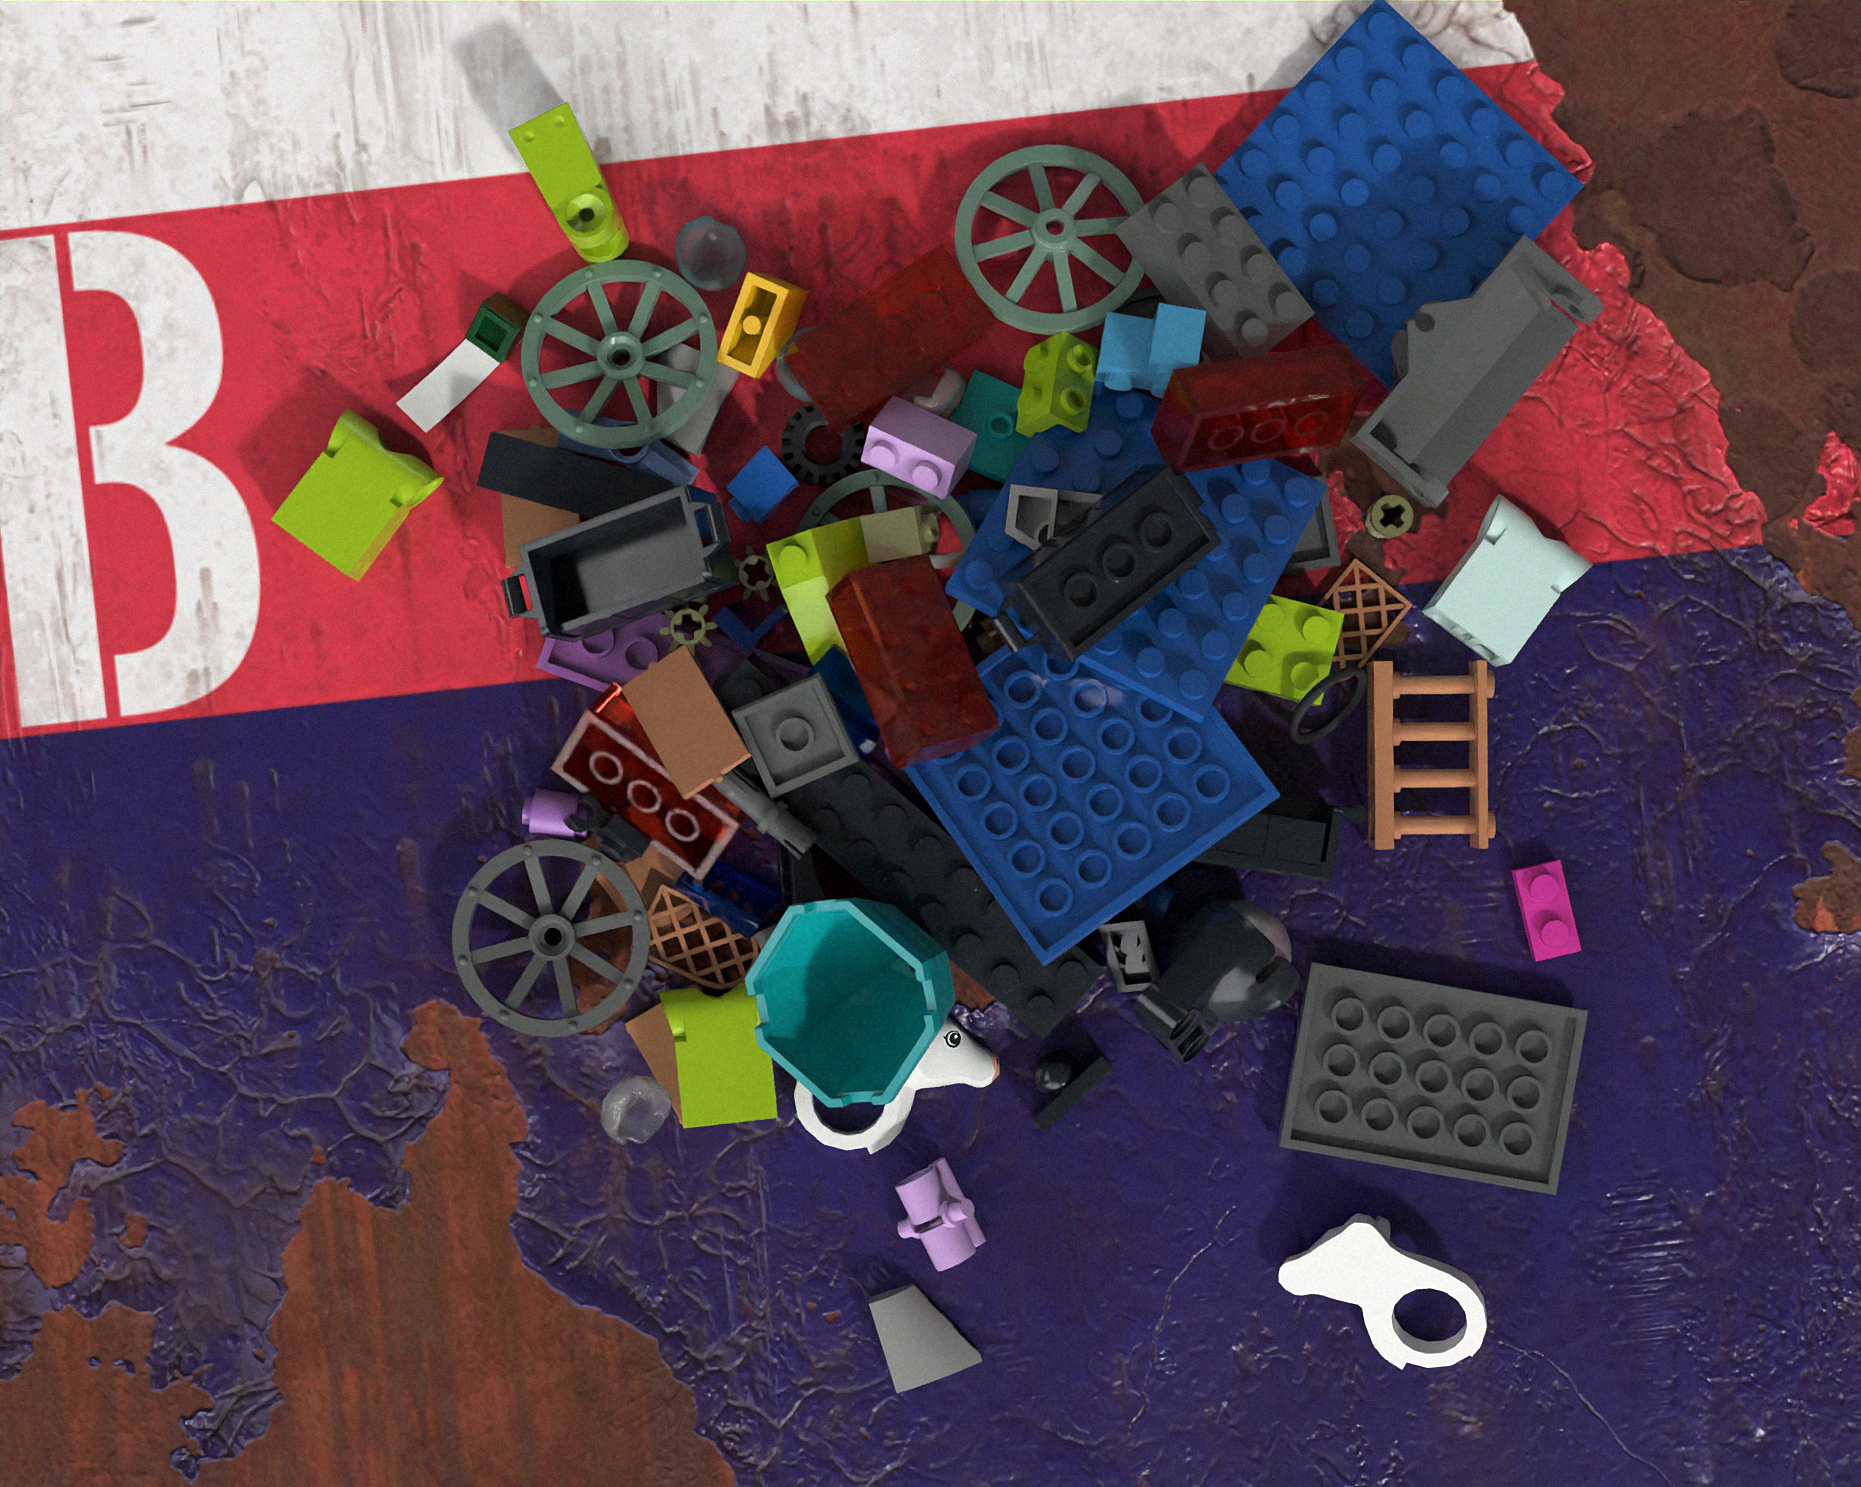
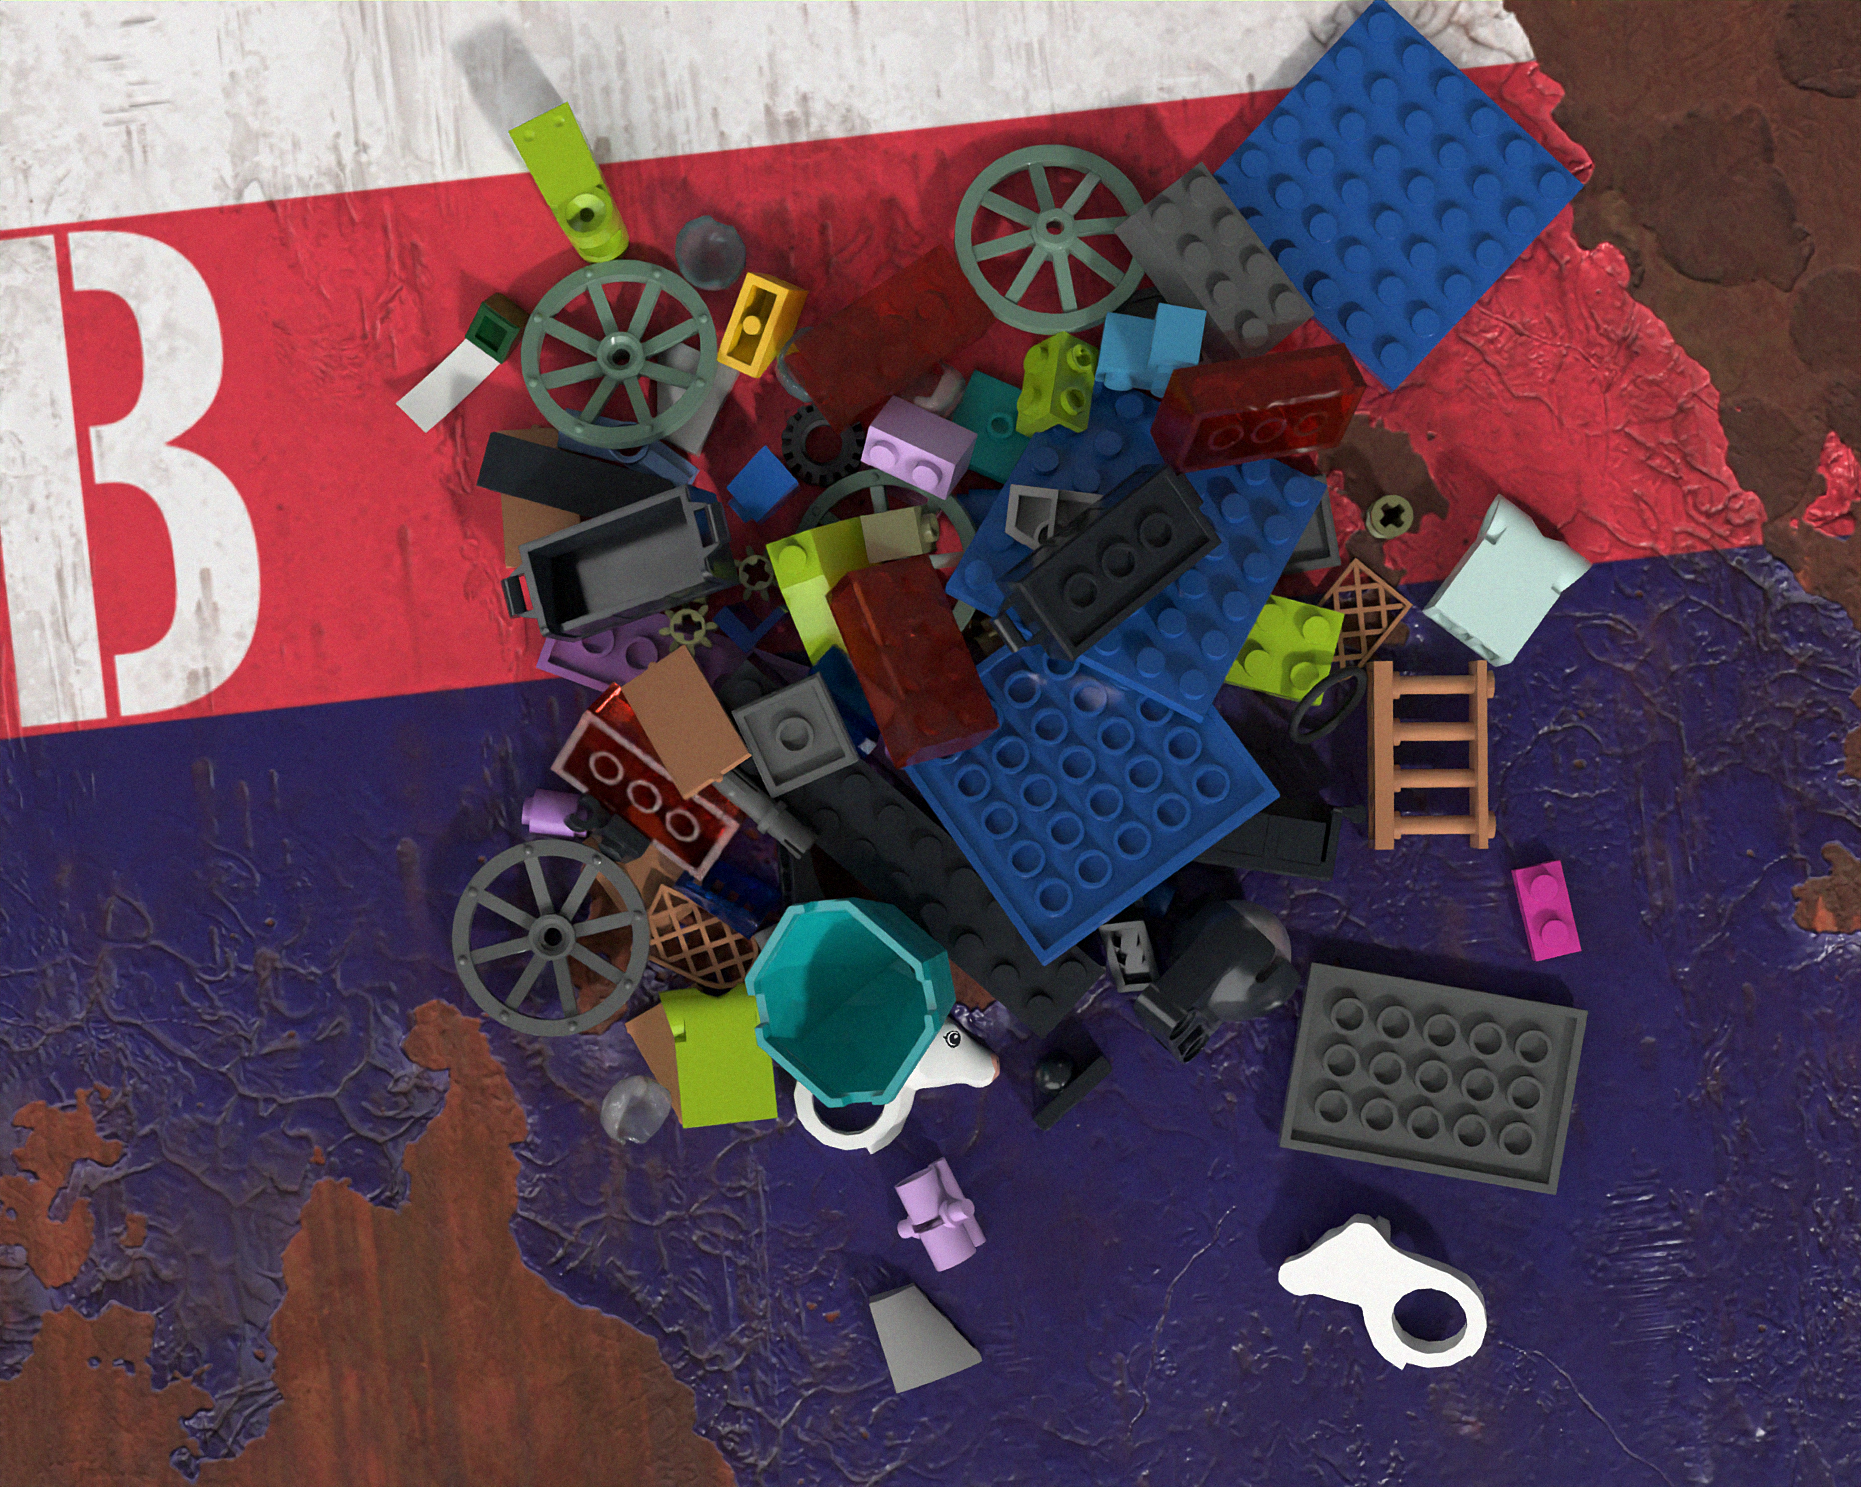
lime piece [271,408,444,582] -> none
dark grey piece [1349,235,1604,508] -> none

